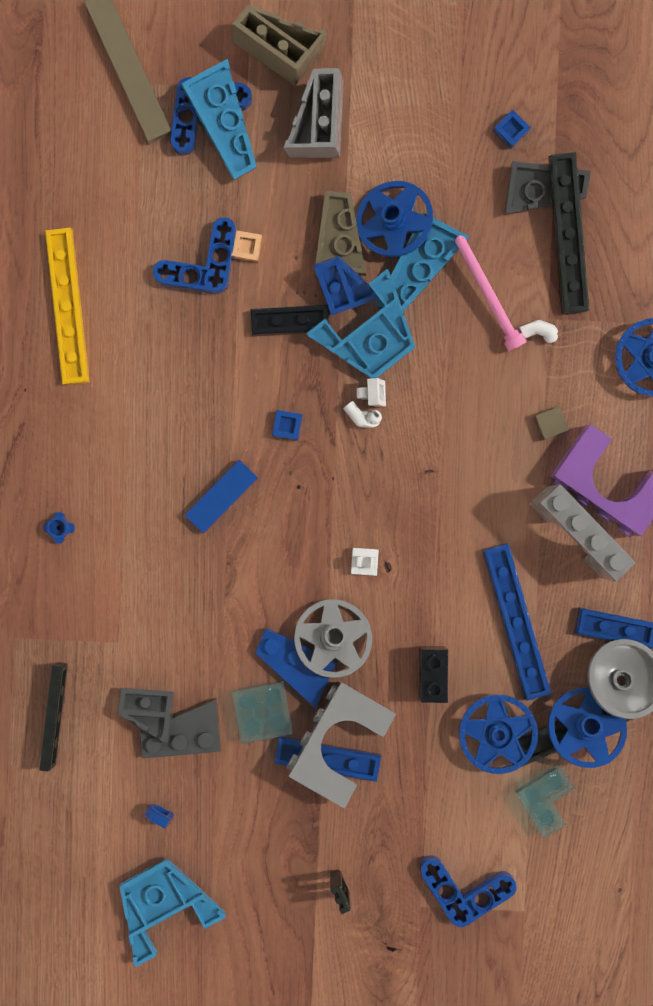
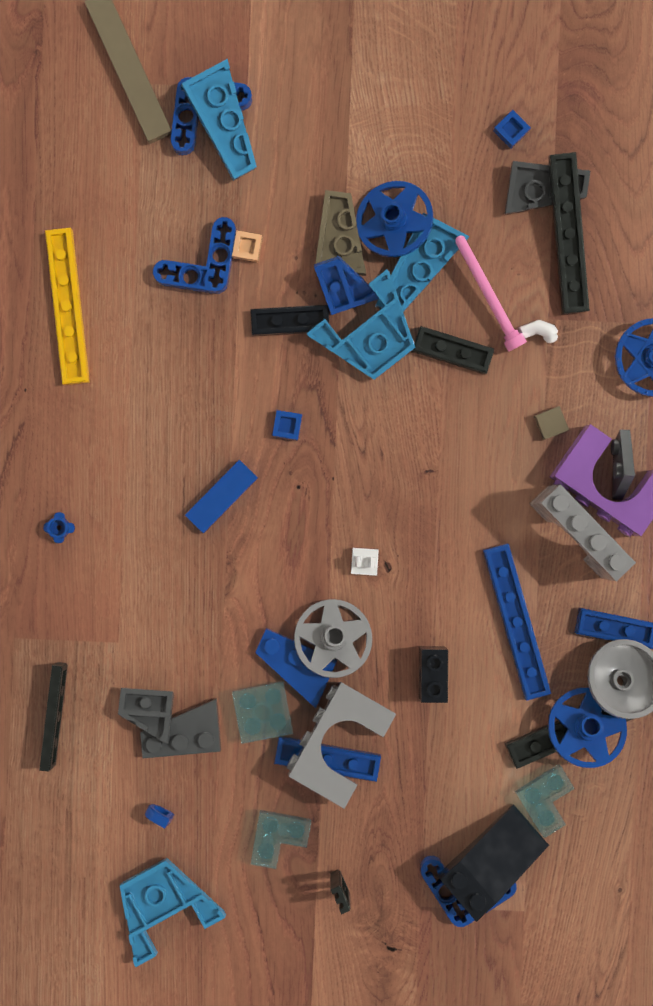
dark tan wedge [232,5,327,86] -> none
light grey wedge [283,68,344,158] -> none
white arm [343,401,382,428] -> none
white tile [357,378,386,407] -> none
blue wheel [459,694,538,774] -> none
none -> clear light blue plate [251,810,311,869]
none -> pearl dark grey tile [412,326,494,375]
none -> black slope [437,804,549,922]
none -> dark grey wing [611,430,635,500]

